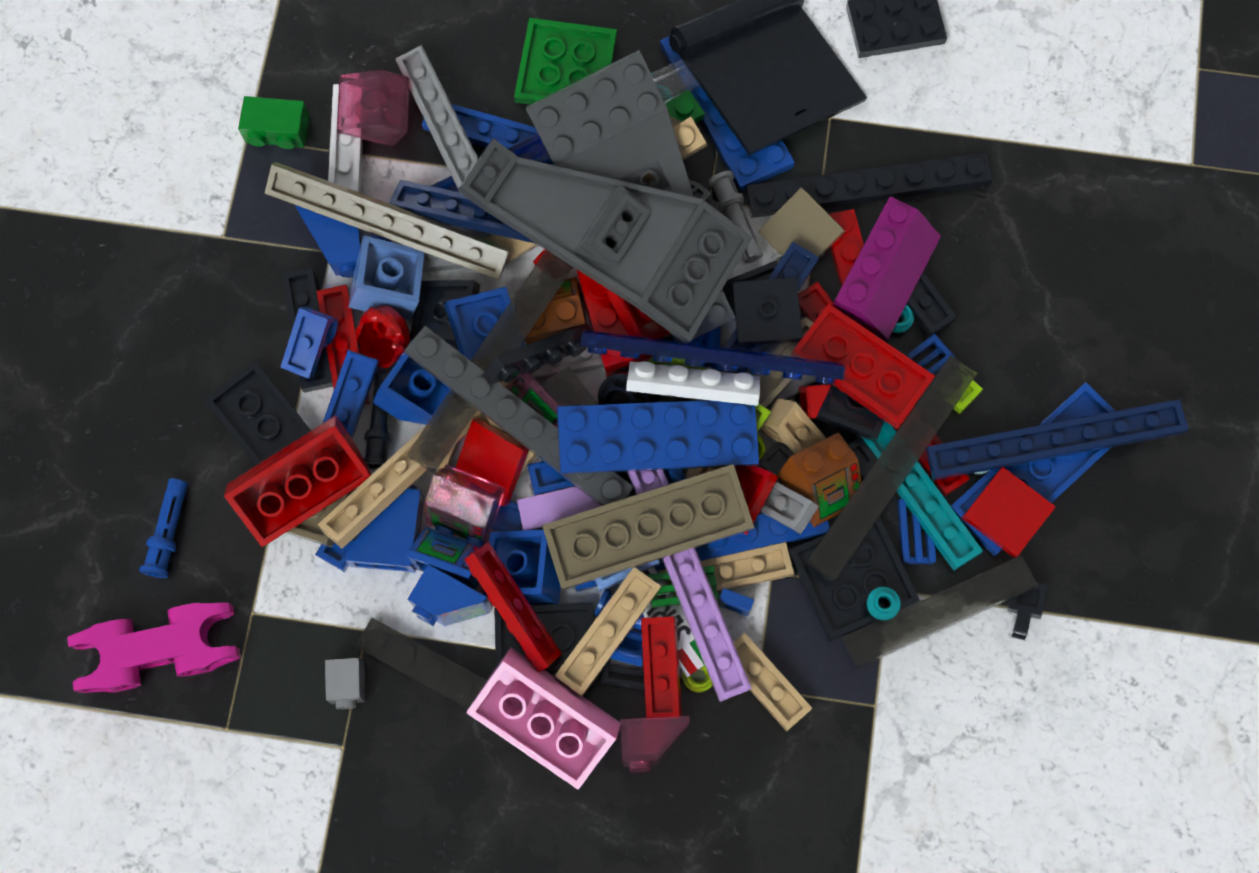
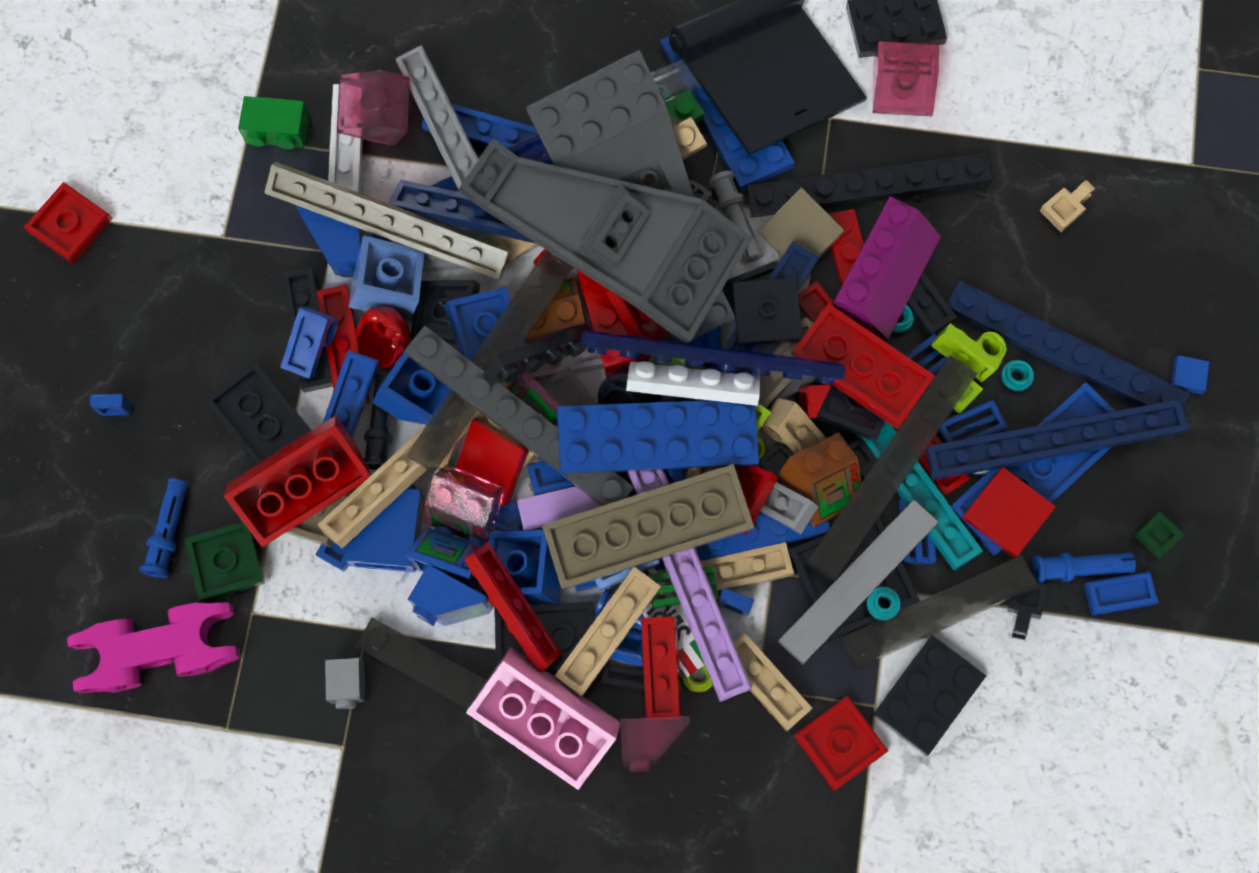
green plate [514,18,617,105] -> none
none -> red tile [23,182,113,264]
none -> blue tile [90,394,132,416]
none -> dark green plate [185,522,265,602]
none -> light grey tile [778,500,938,665]
none -> red tile [794,696,888,791]
none -> clear pink slope [872,42,939,116]
none -> black plate [872,635,986,757]
none -> lime plate [931,323,1007,383]
none -> blue tile [935,399,1008,443]
none -> dark blue plate [947,280,1190,409]
none -> teal plate [1001,360,1034,391]
none -> blue pin [1031,552,1136,583]
none -> tan plate [1040,180,1095,232]
none -> blue tile [1083,571,1159,616]
none -> dark green plate [1134,512,1184,559]
none -> blue tile [1171,355,1209,394]

